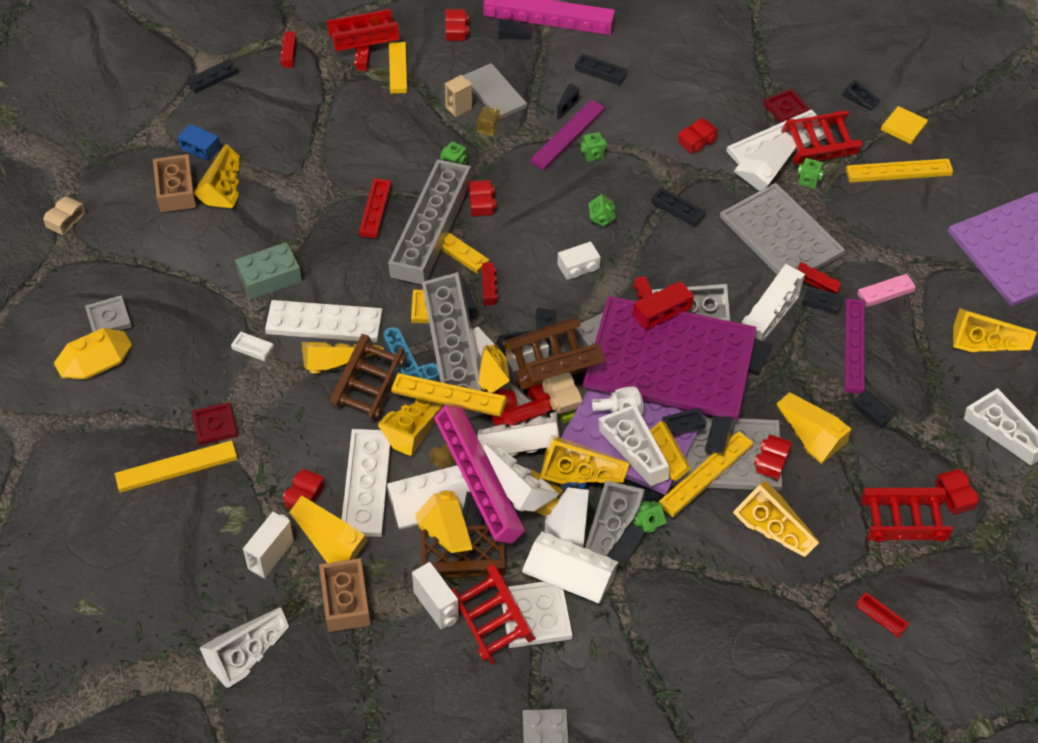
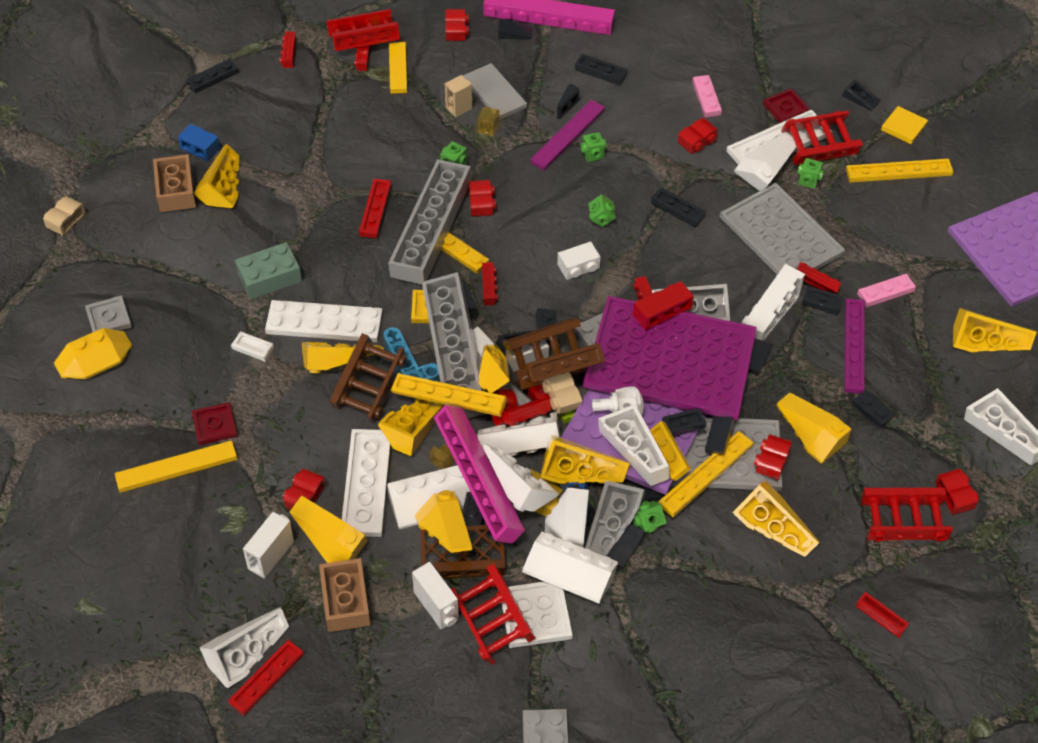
none -> red tile [228,640,304,717]
none -> bright pink plate [692,75,722,117]

